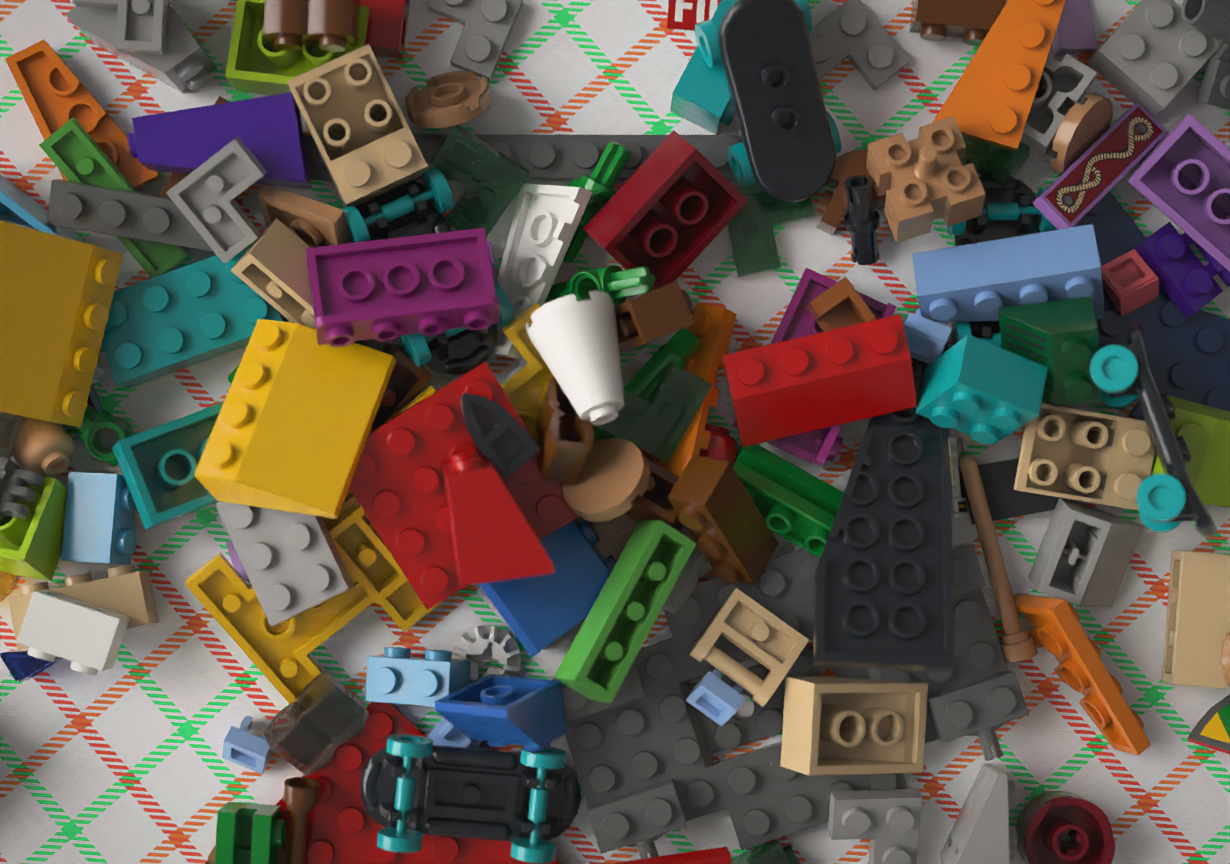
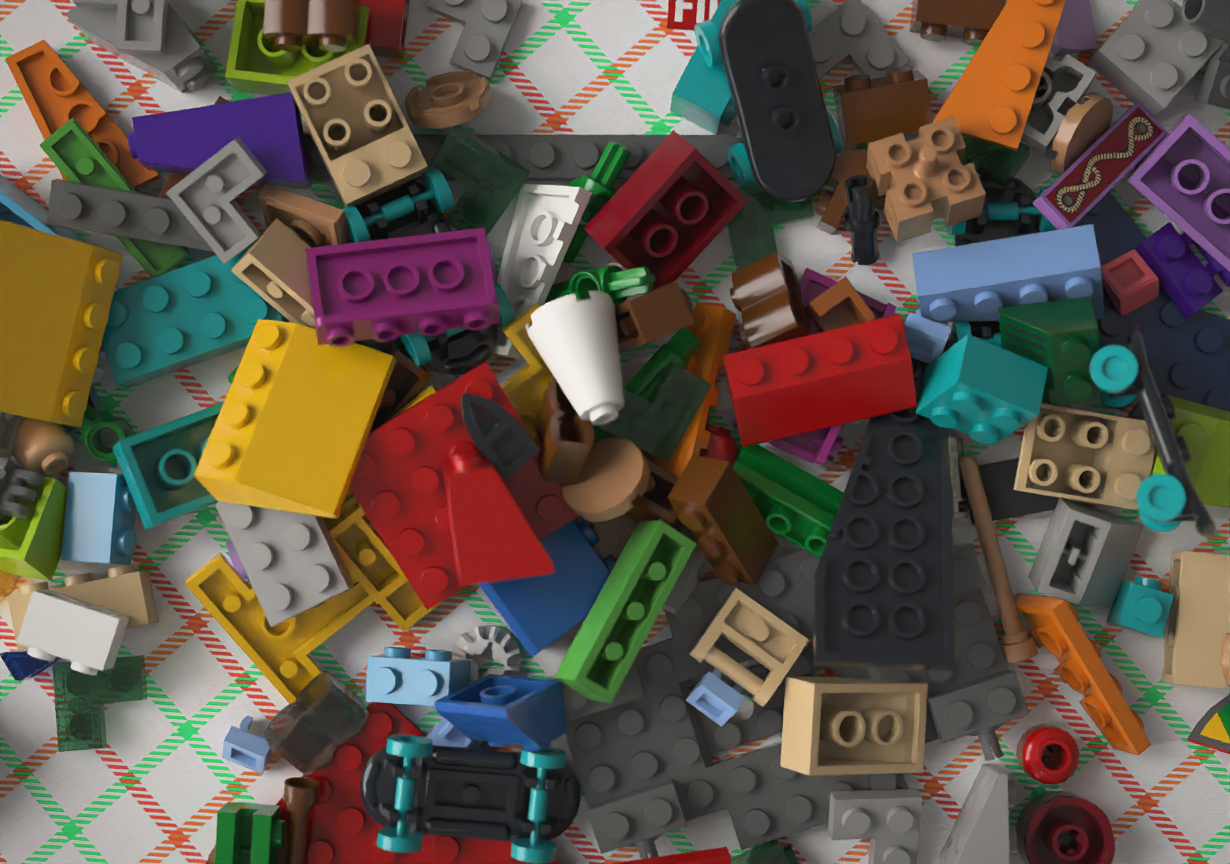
none -> clear green plate [52,655,147,752]
none -> reddish brown brick [730,251,812,349]
none -> reddish brown brick [833,66,932,146]
none -> red head [1016,724,1080,785]
none -> teal brick [1106,576,1174,638]

